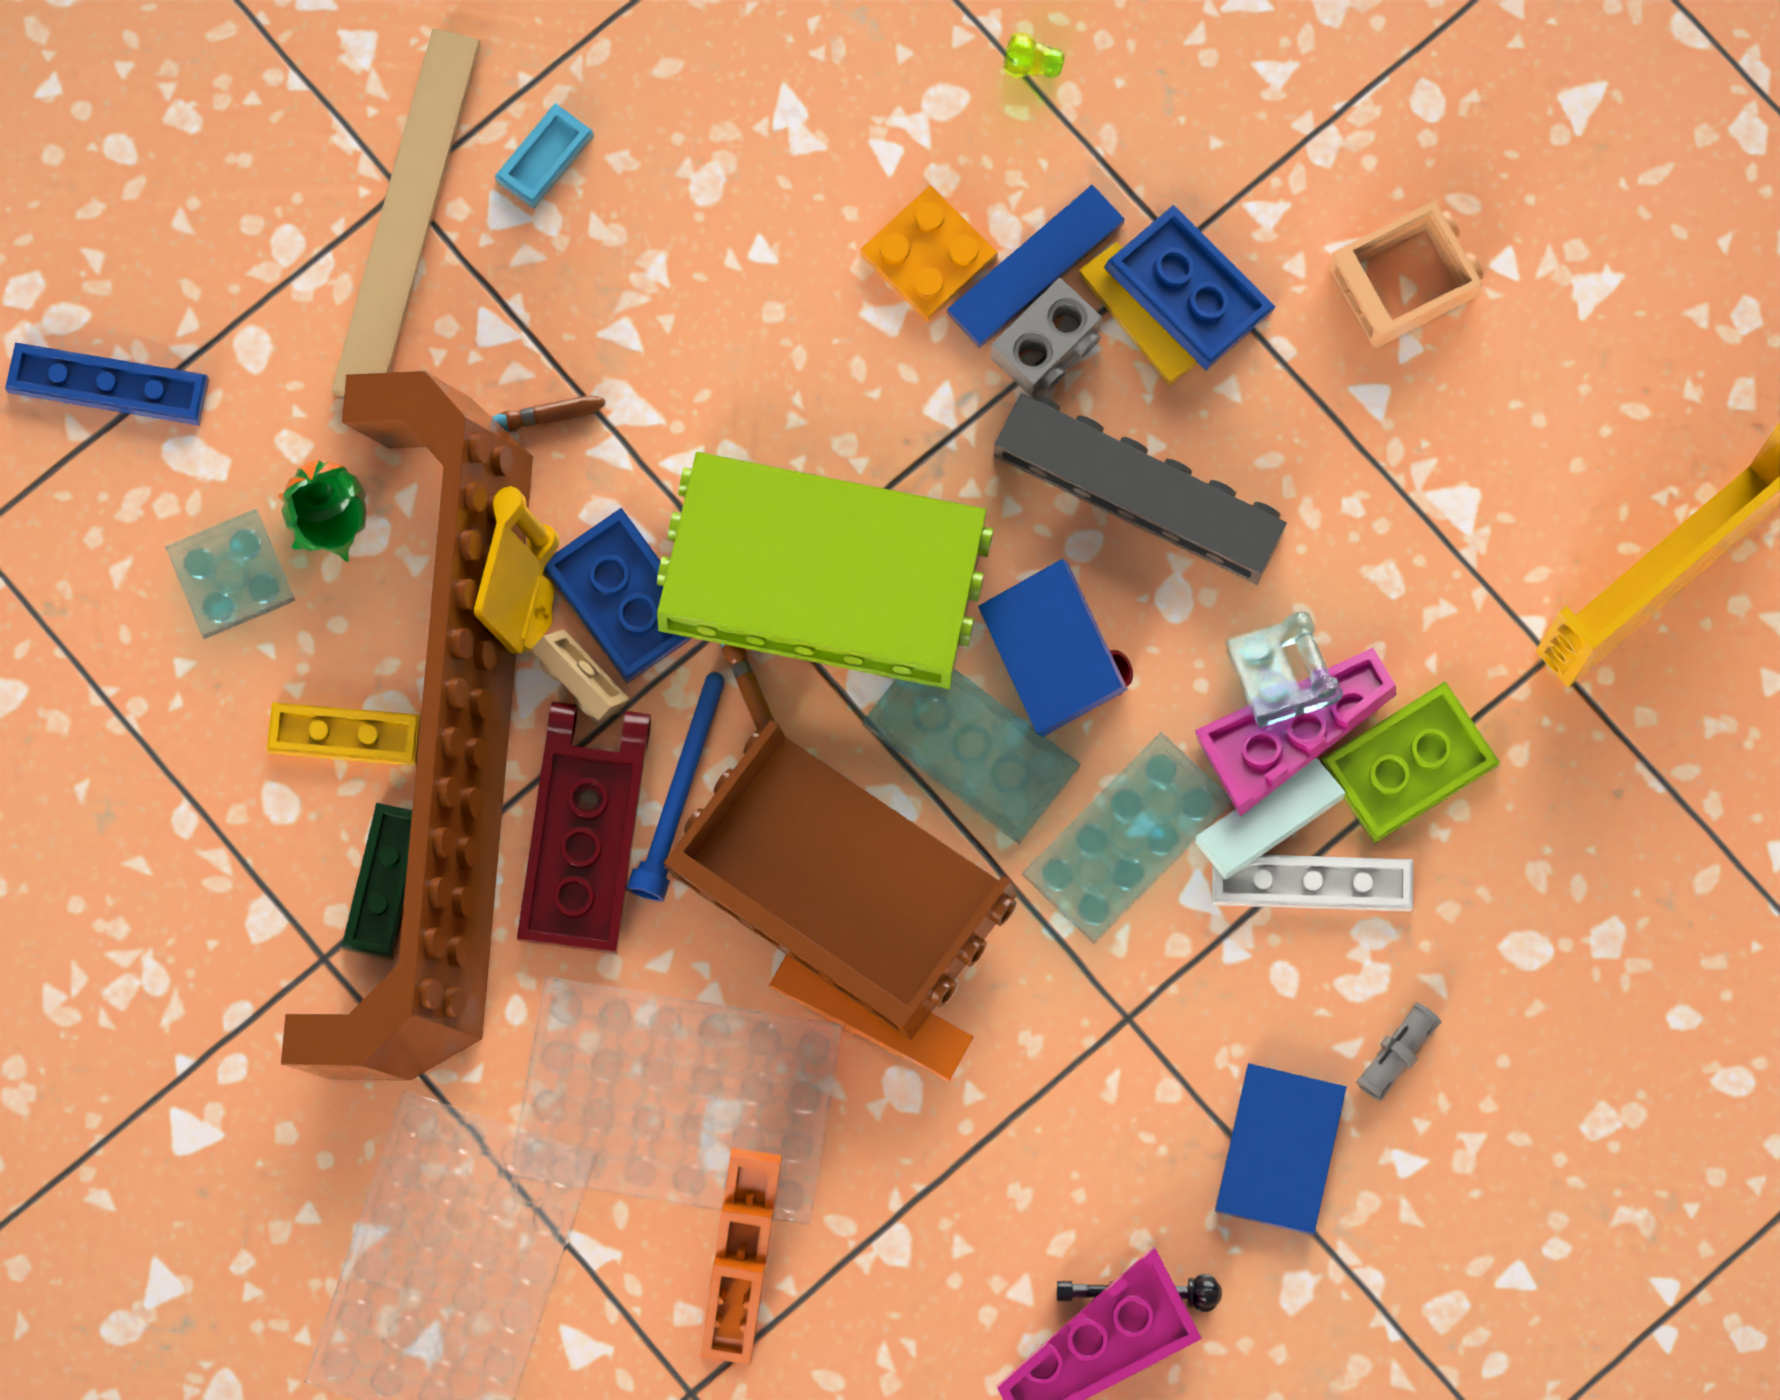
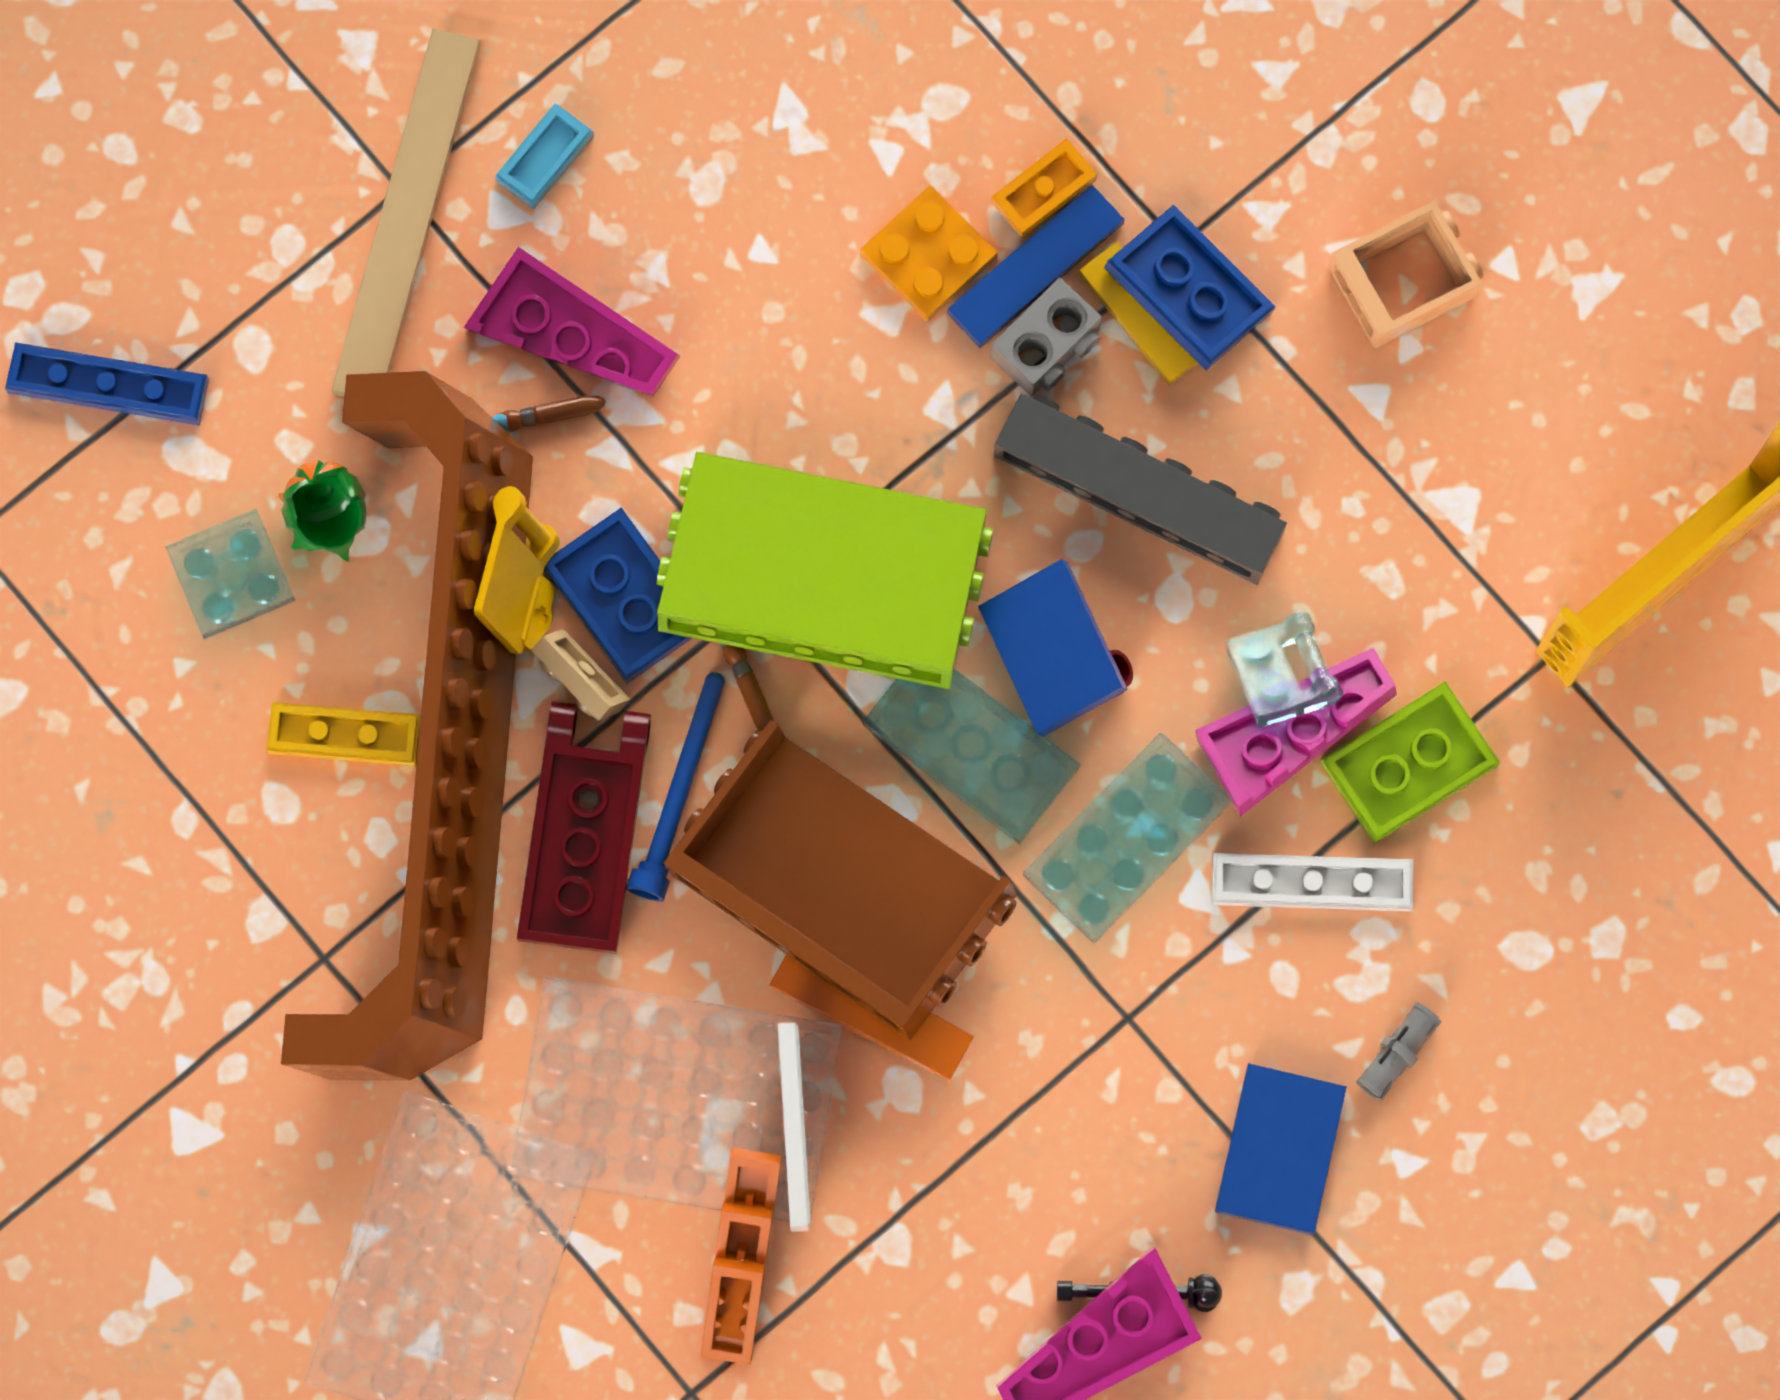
dark green tile [342,803,412,960] -> none
clear neon green piece [1003,32,1065,78] -> none
light aqua tile [1195,757,1345,880] -> none
none -> dark pink wing [463,247,681,397]
none -> white tile [778,1022,811,1232]
none -> light orange plate [991,138,1098,238]

